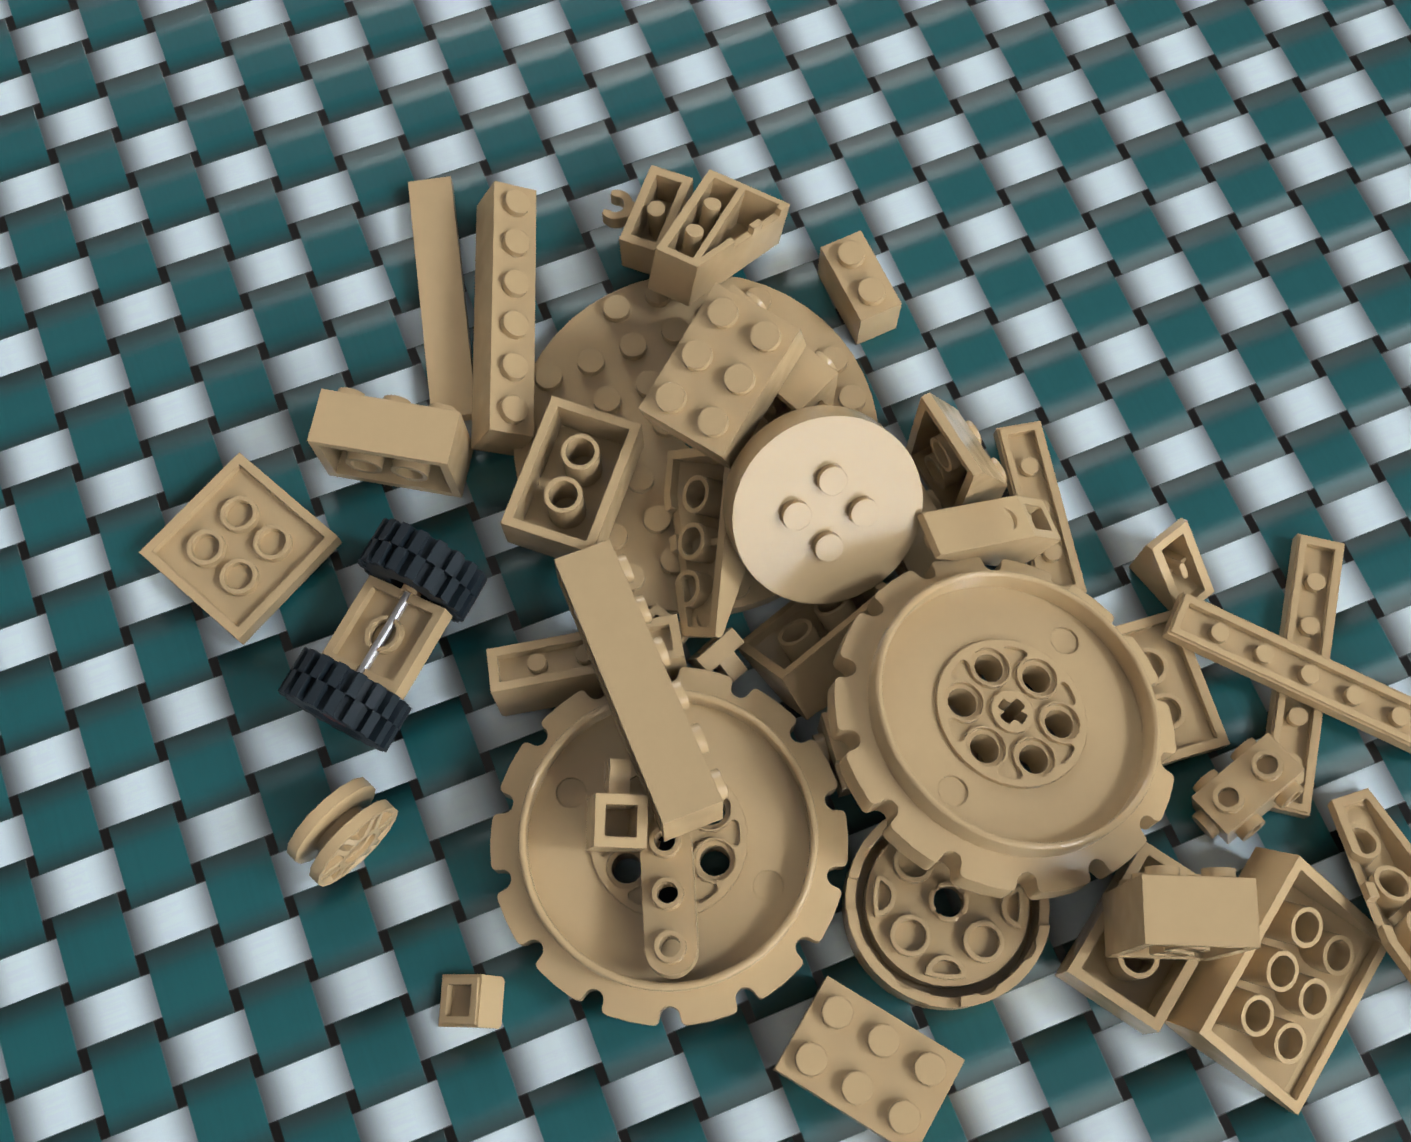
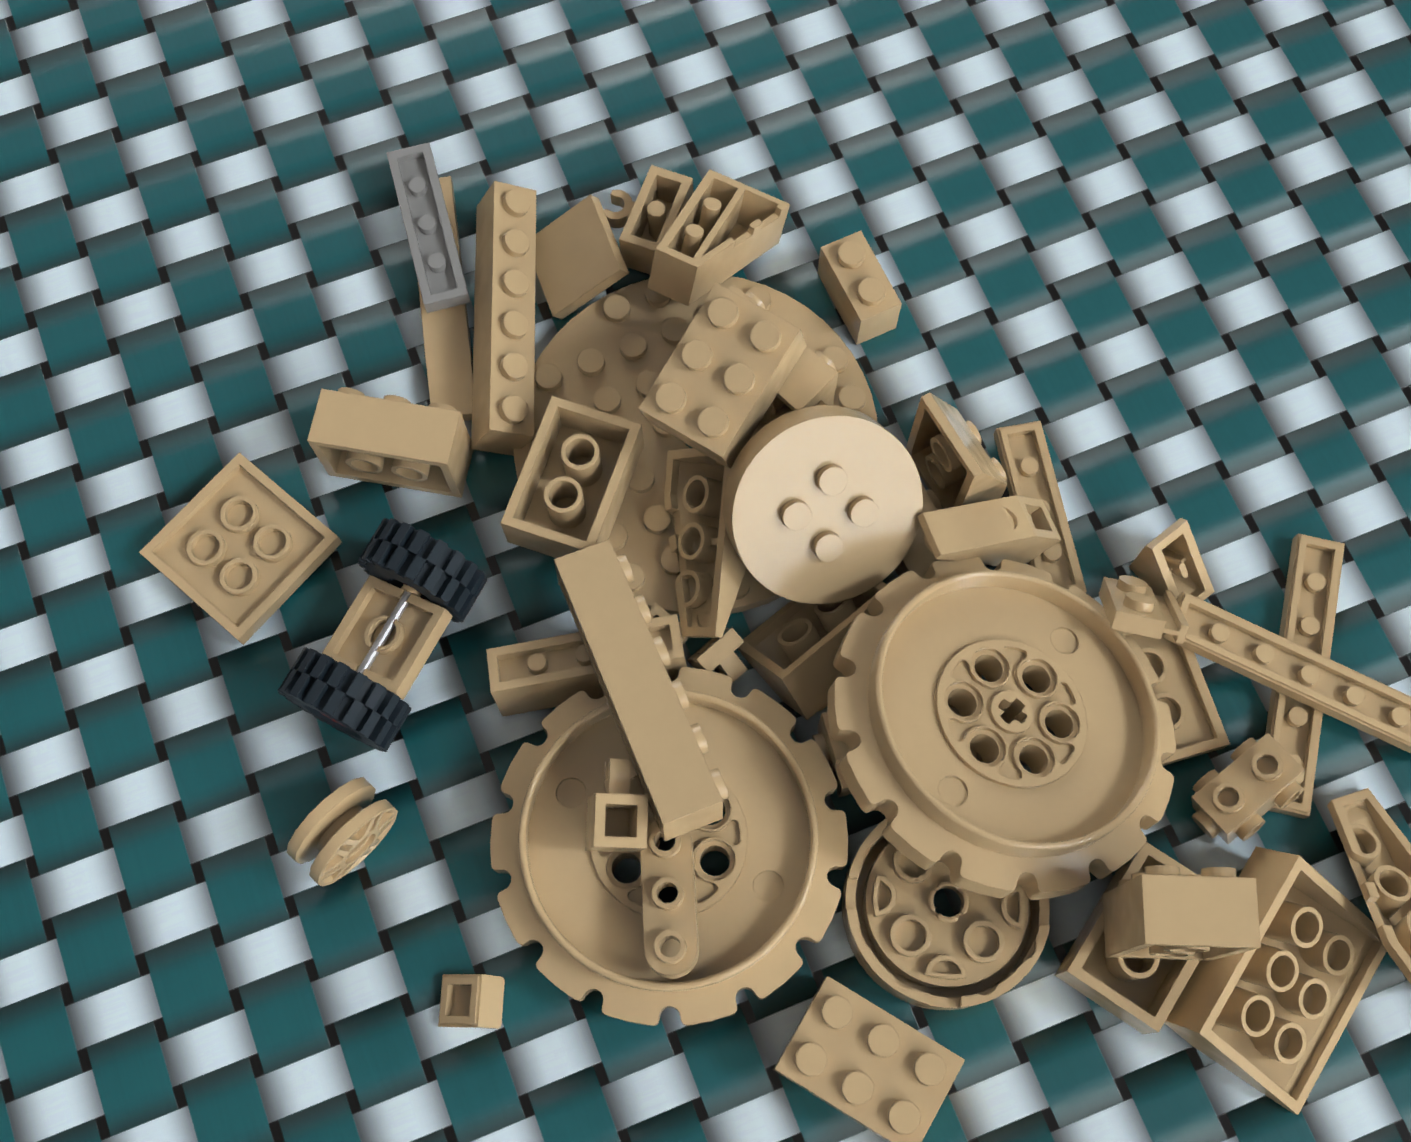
none -> light grey plate [387,142,471,313]
none -> tan tile [536,195,629,320]
none -> tan plate [1099,575,1189,644]

